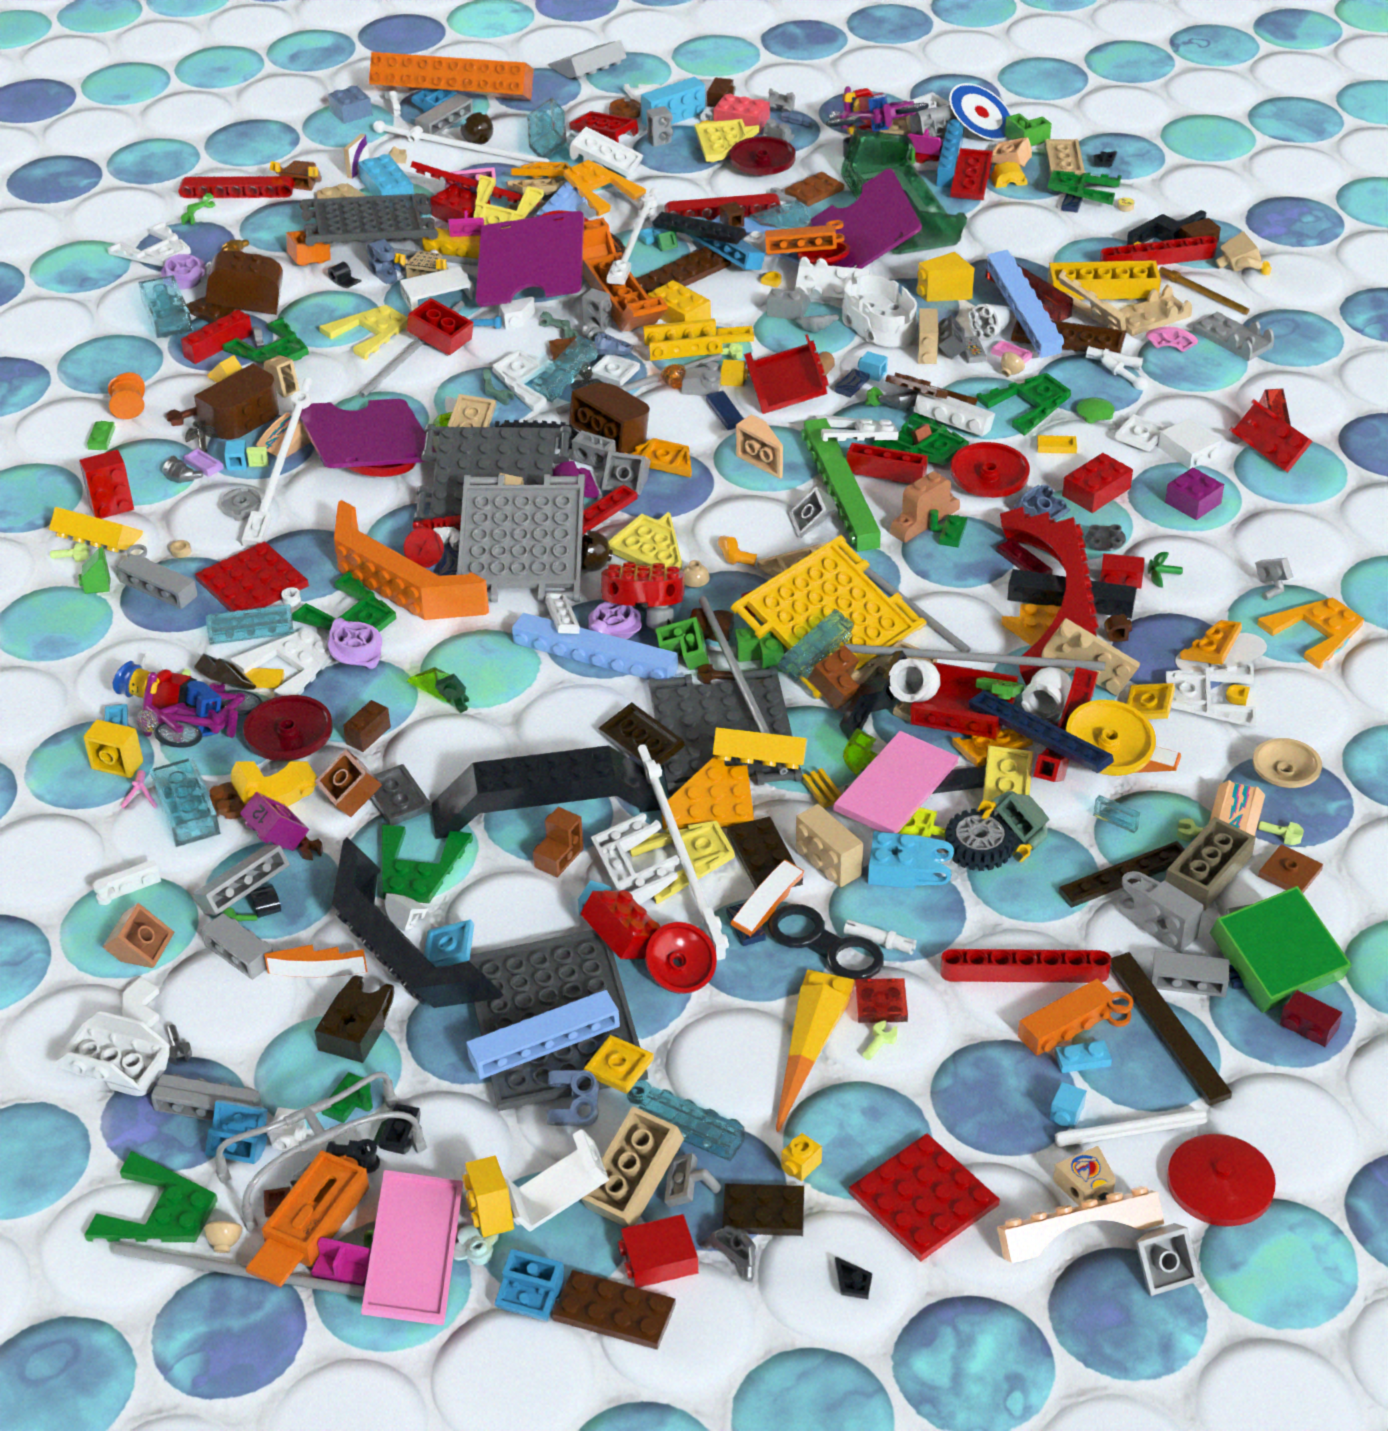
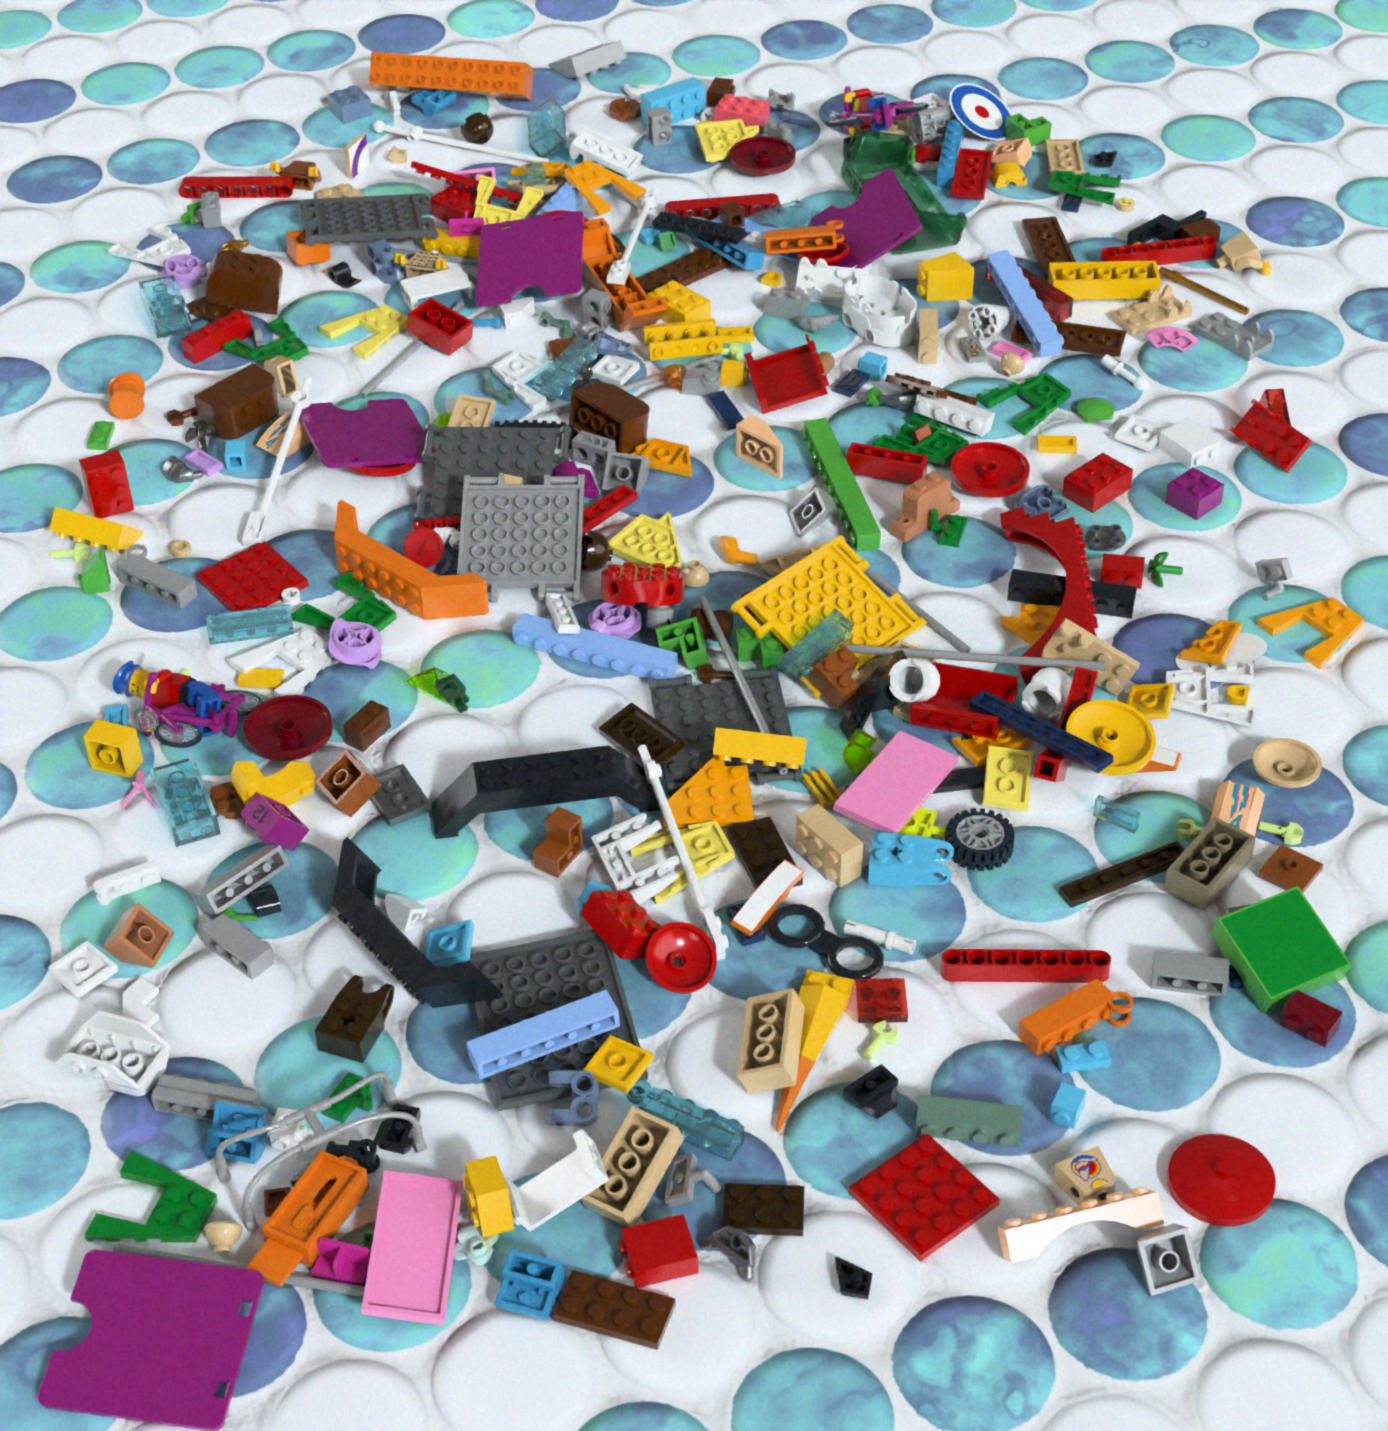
flat silver bar [167,1024,192,1065] -> none
dark brown slope [194,653,256,690] -> none
yellow slope [207,355,243,383] -> none
light grey plate [221,488,261,521] -> none
yellowish green tile [246,447,269,467] -> none
slope [264,944,368,977] -> none
reddish brown bar [298,835,323,860] -> none
medium azure brick [358,154,414,196] -> none
green wing [382,824,473,904] -> none
light grey brick [415,94,473,135] -> none
red hinge [569,111,638,143] -> none
light grey bar [766,188,797,204] -> none
yellow brick [781,1133,822,1182] -> none
dark orange plate [785,172,844,207] -> none
white wing [816,414,898,441] -> none
dark pink panel [907,129,944,156] -> none
dark grey brick [938,315,966,359] -> none
bright green plate [976,677,1025,699] -> none
sand green torso [977,791,1050,862] -> none
dark red tile [996,539,1053,575] -> none
white axle [1055,1109,1207,1147] -> none
tan wing [1058,271,1126,330] -> none
white pin [1086,346,1143,370] -> none
reddish brown plate [1104,614,1132,642] -> none
dark brown tile [1110,952,1232,1106] -> none
light grey brick [1118,871,1203,953] -> none
none -> magenta door [38,1250,265,1431]
none -> white plate [48,941,118,998]
none -> light grey brick [201,191,221,228]
none -> clear light blue brick [524,163,546,185]
none -> tan brick [737,988,805,1095]
none -> black slope [843,1064,898,1119]
none -> sand green brick [915,1094,1023,1147]
none -> reddish brown plate [1022,216,1076,280]

